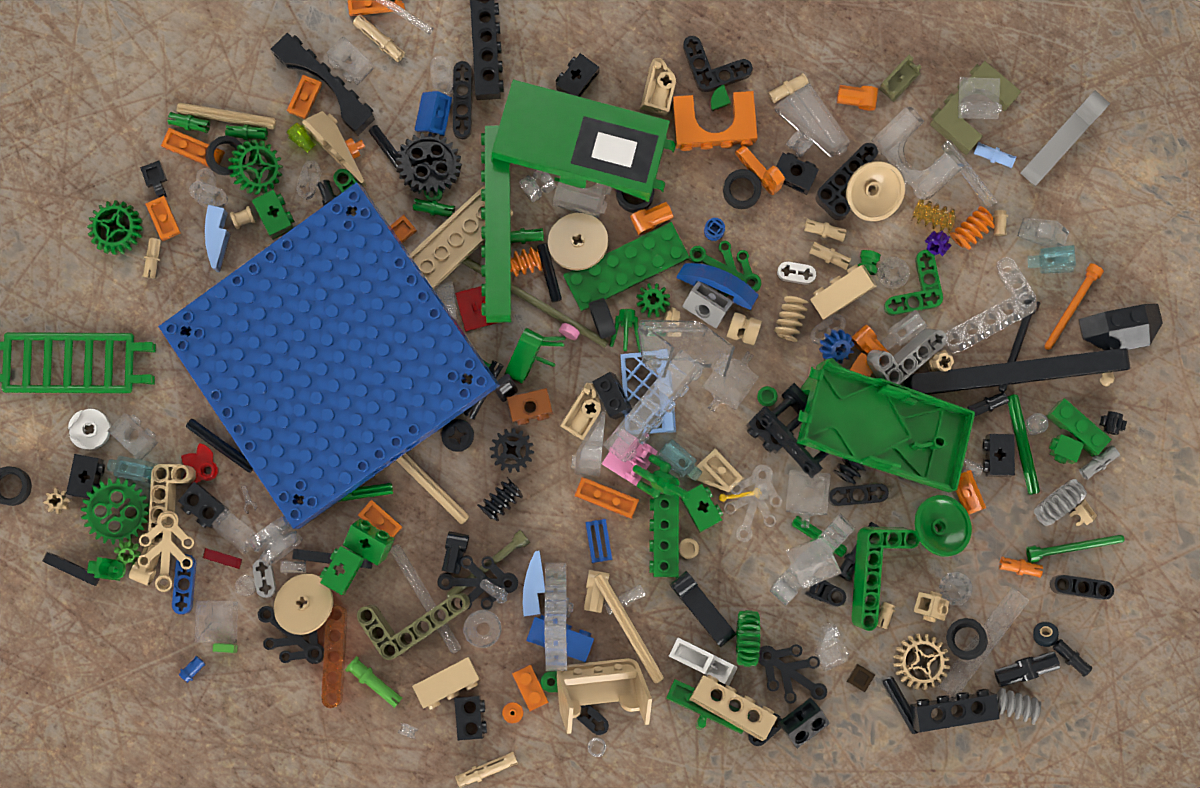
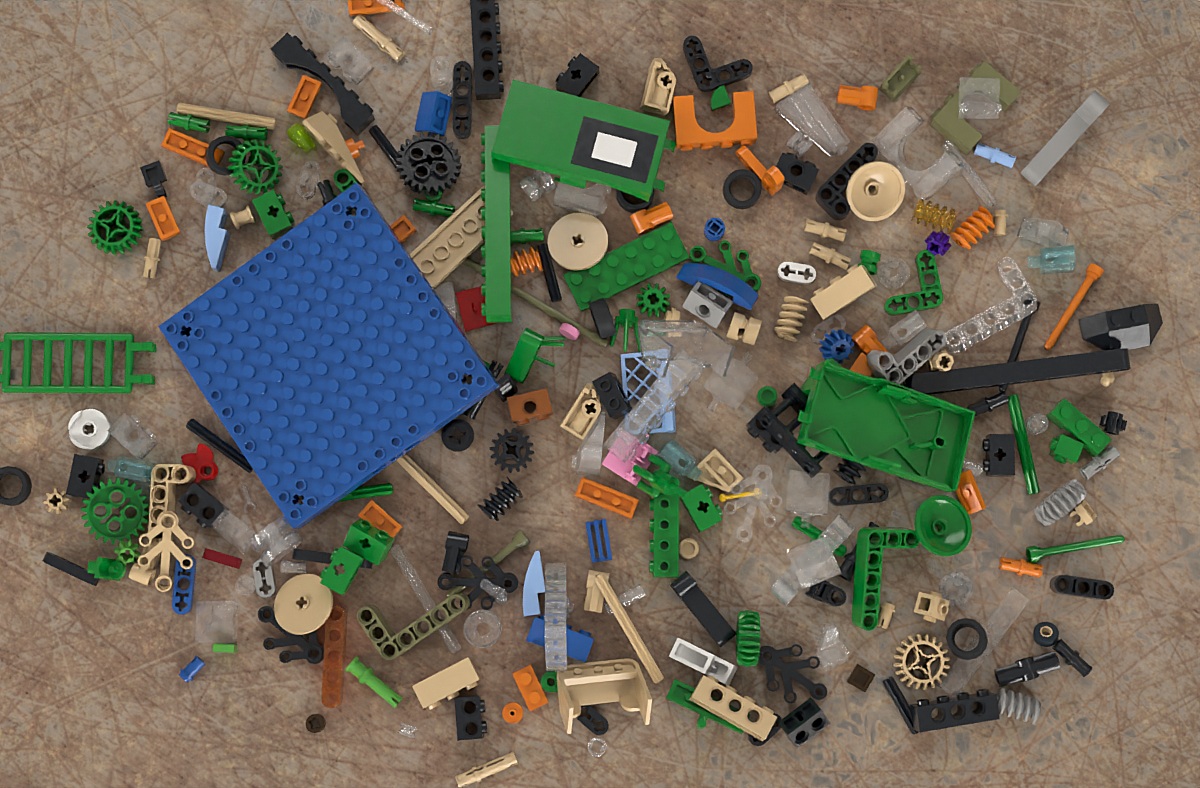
none -> dark brown bush [305,714,326,733]

